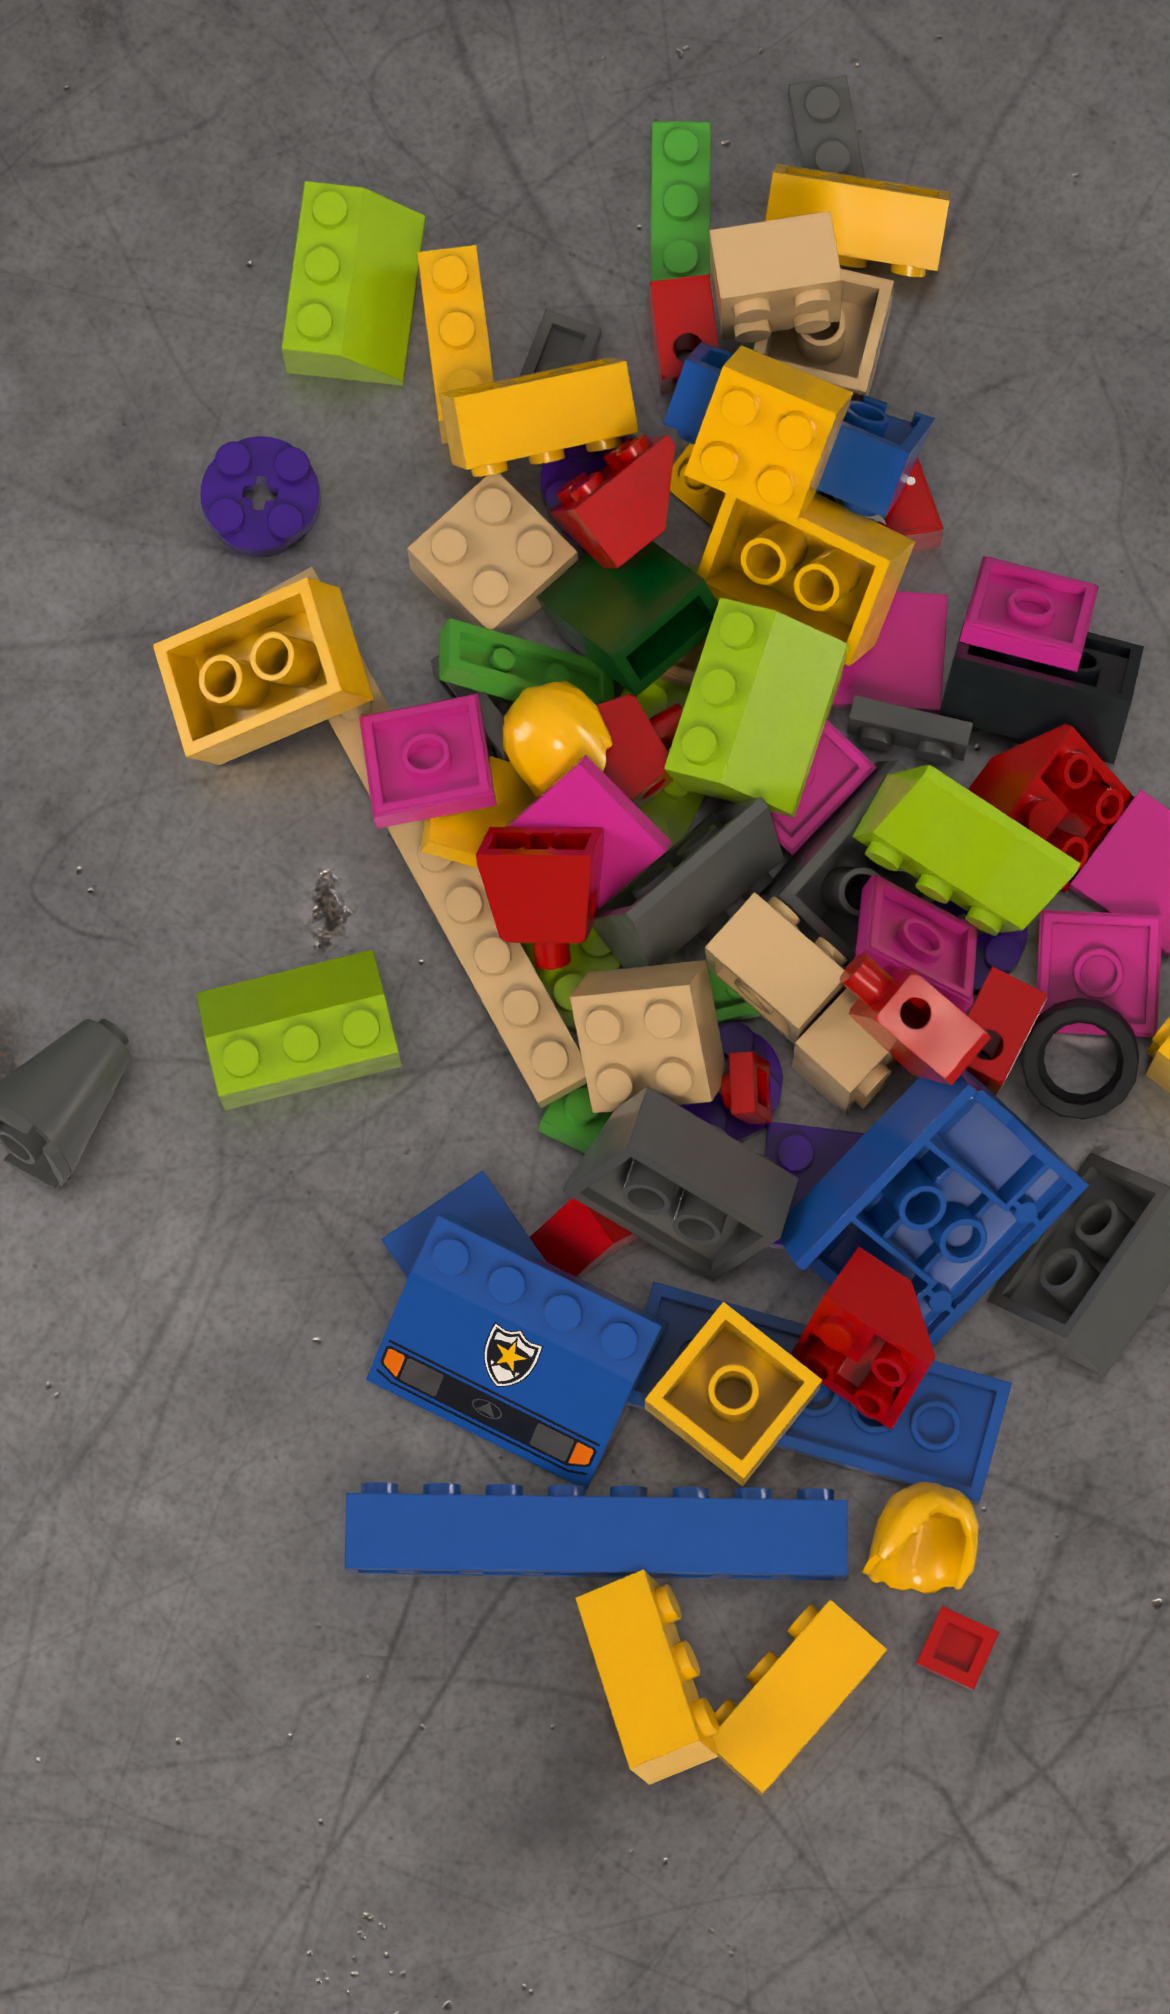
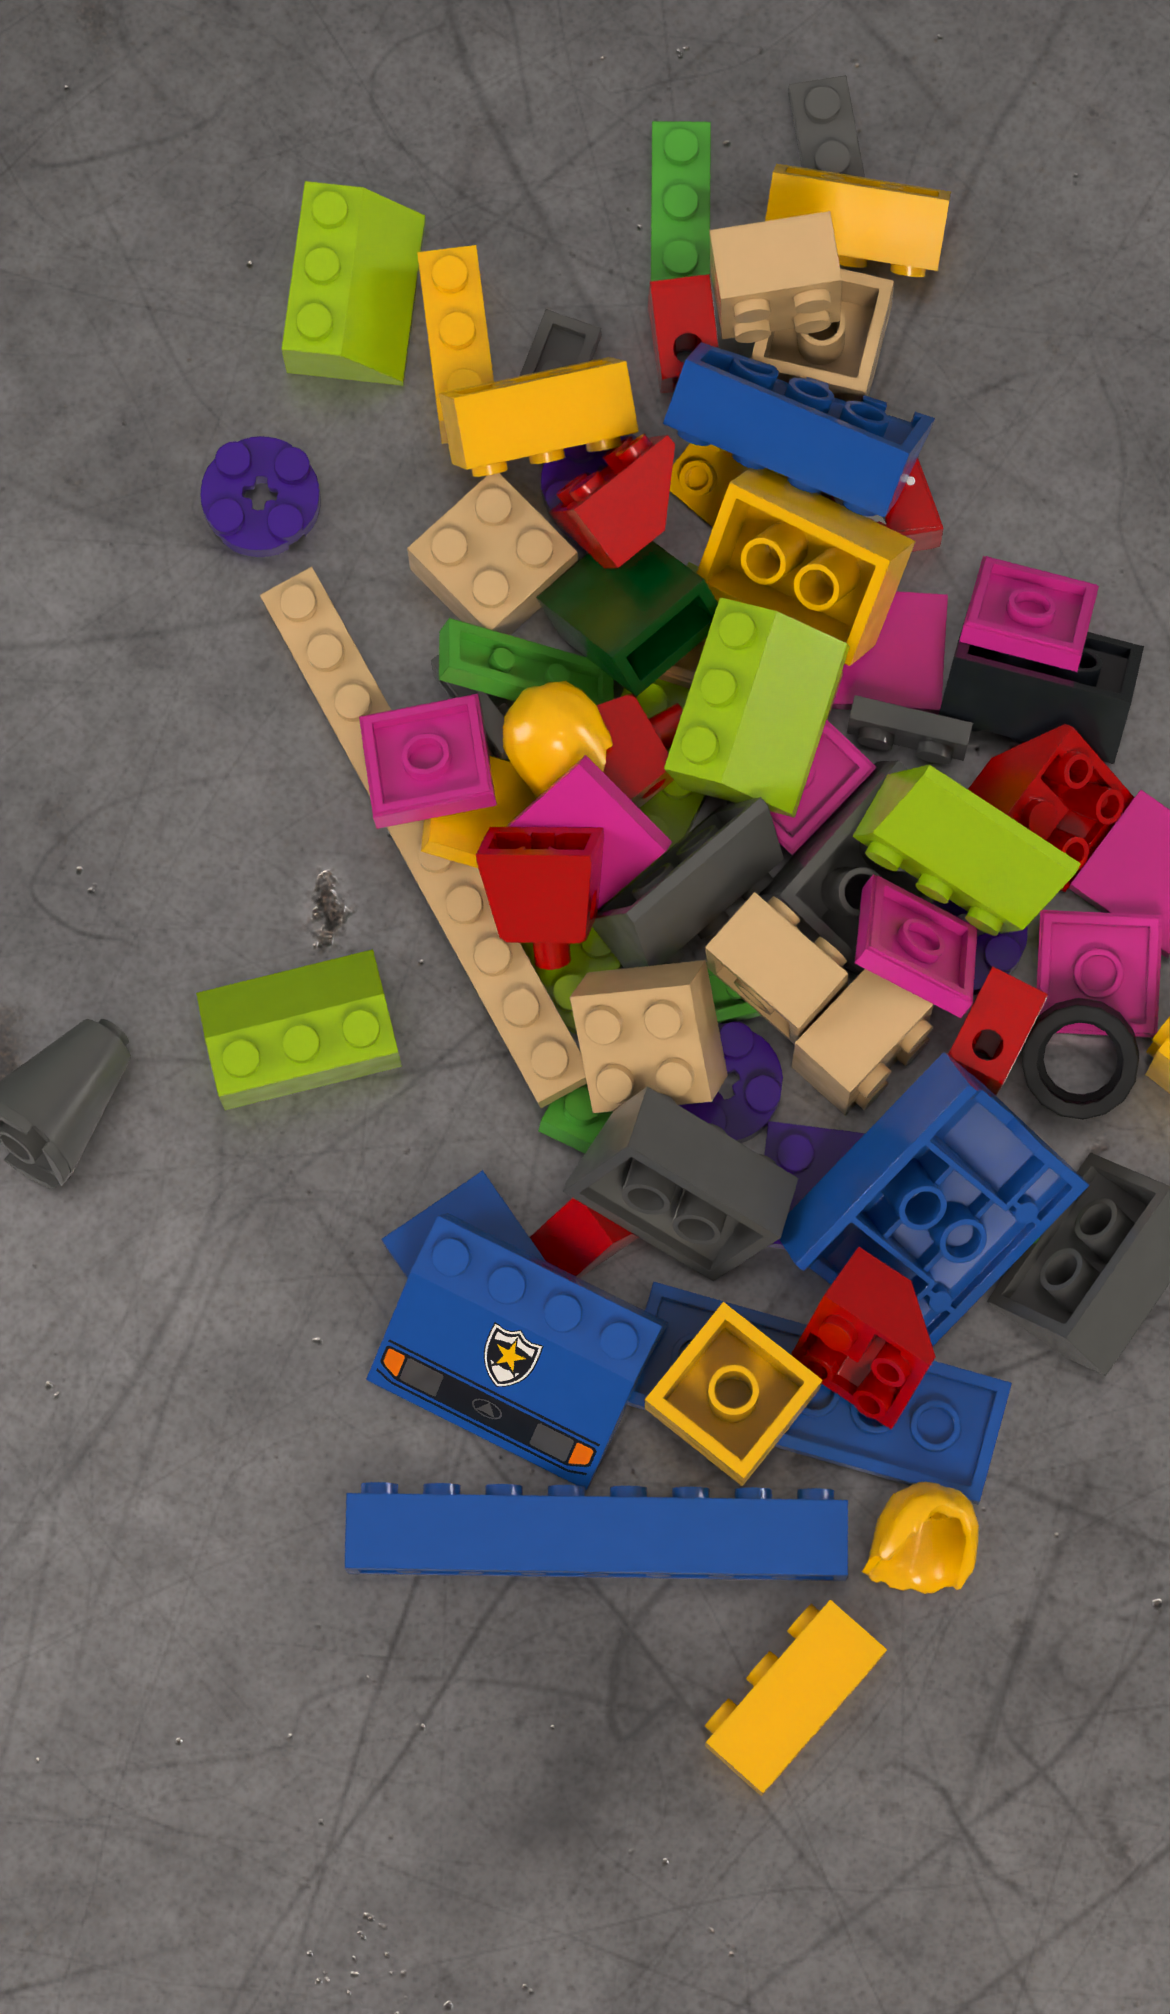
yellow brick [153,577,374,765] -> none
yellow brick [575,1569,719,1785] -> none
yellow brick [684,345,853,522] -> none
red plate [722,1051,772,1125] -> none
torso [840,953,991,1085] -> none
red plate [915,1606,999,1691] -> none

